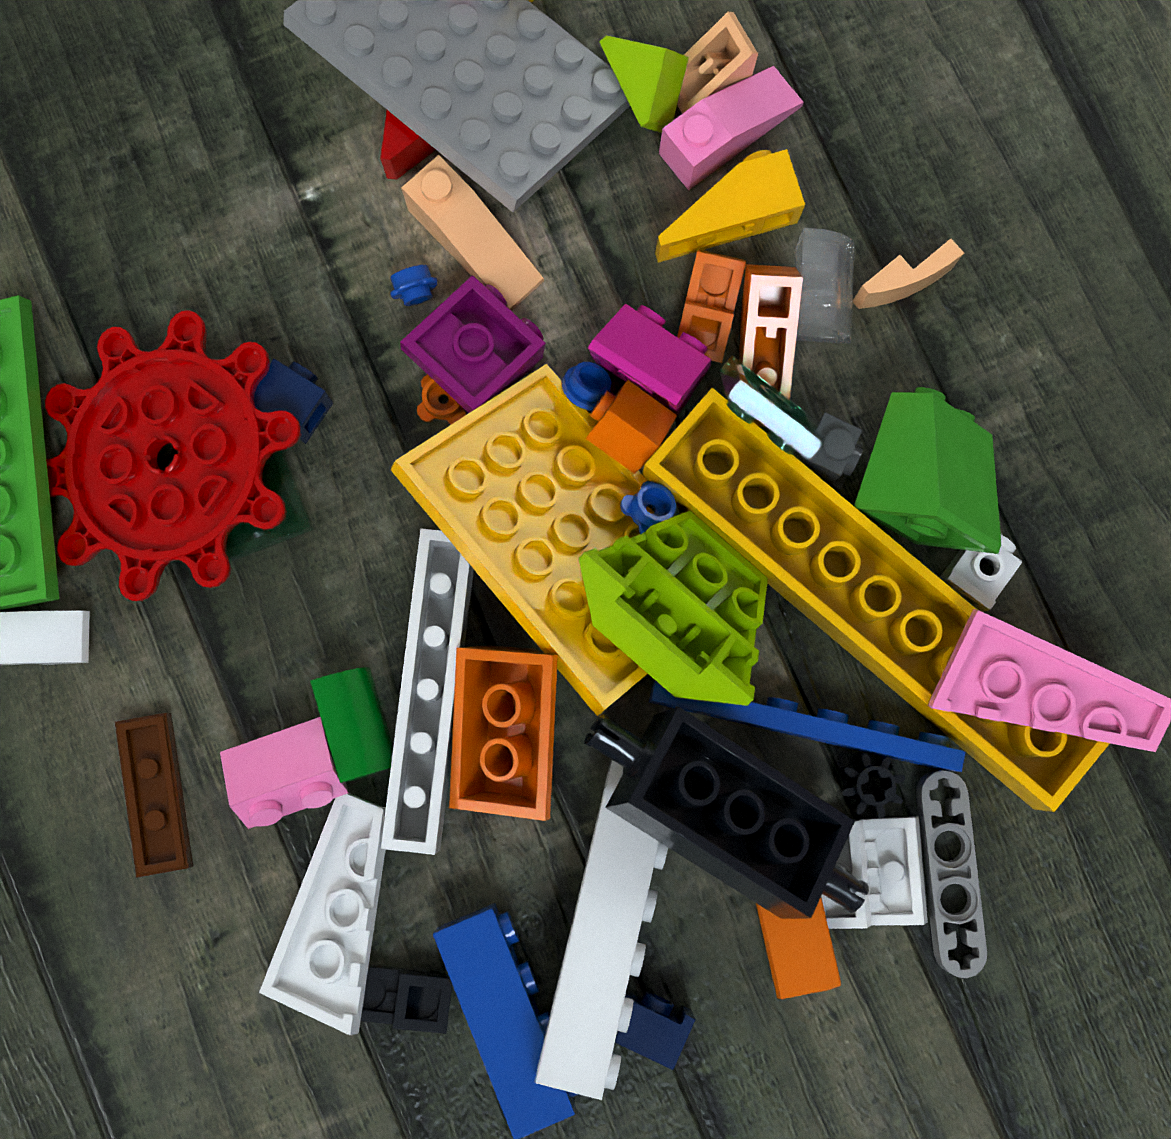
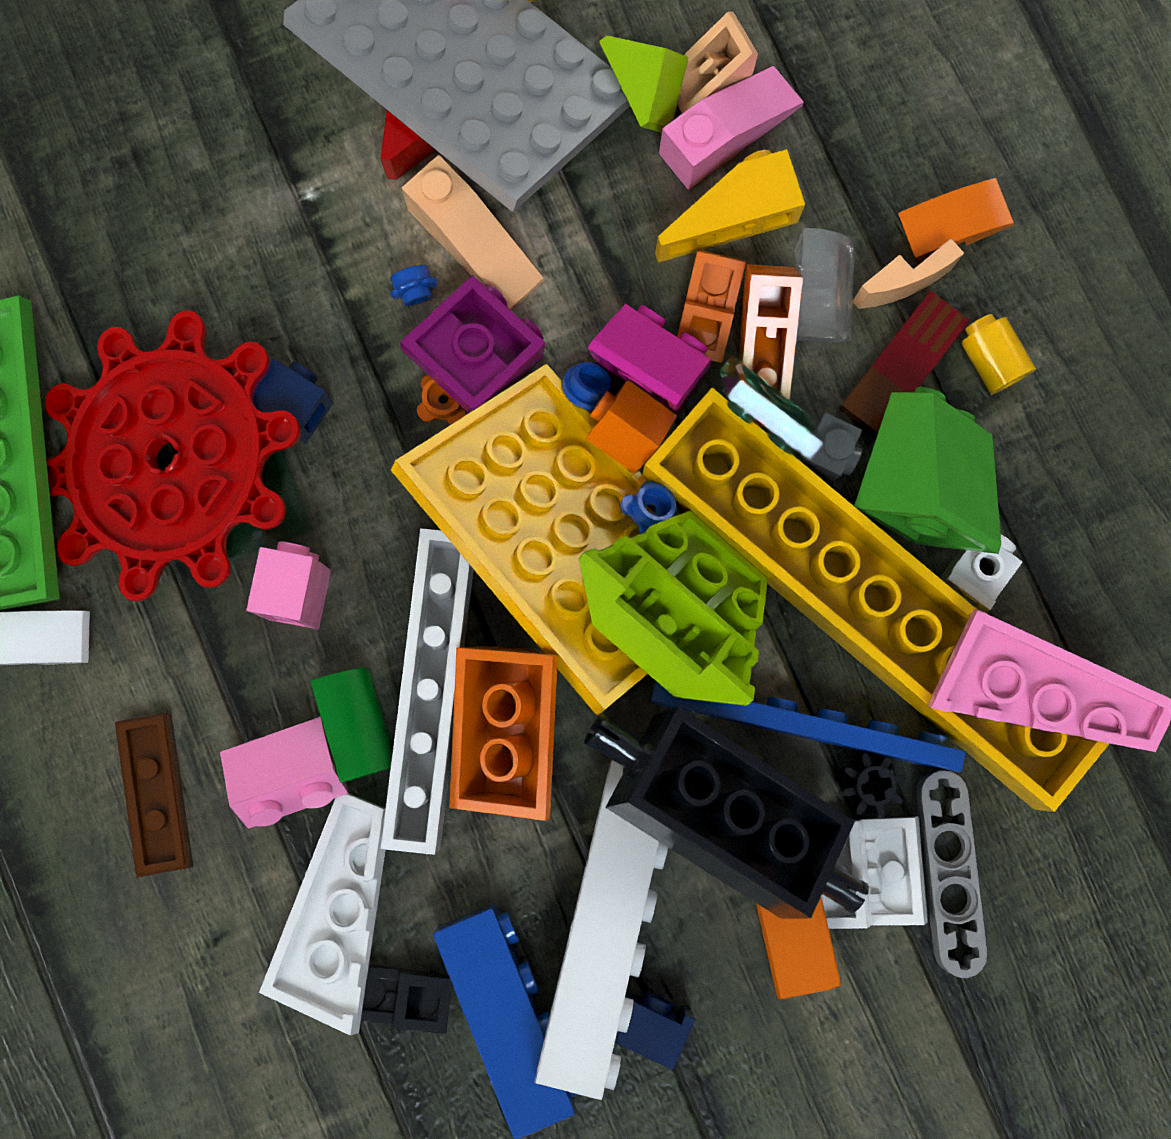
none -> bright pink brick [246,542,331,630]
none -> tile [839,290,970,438]
none -> orange slope [898,178,1014,262]
none -> yellow brick [961,314,1036,395]

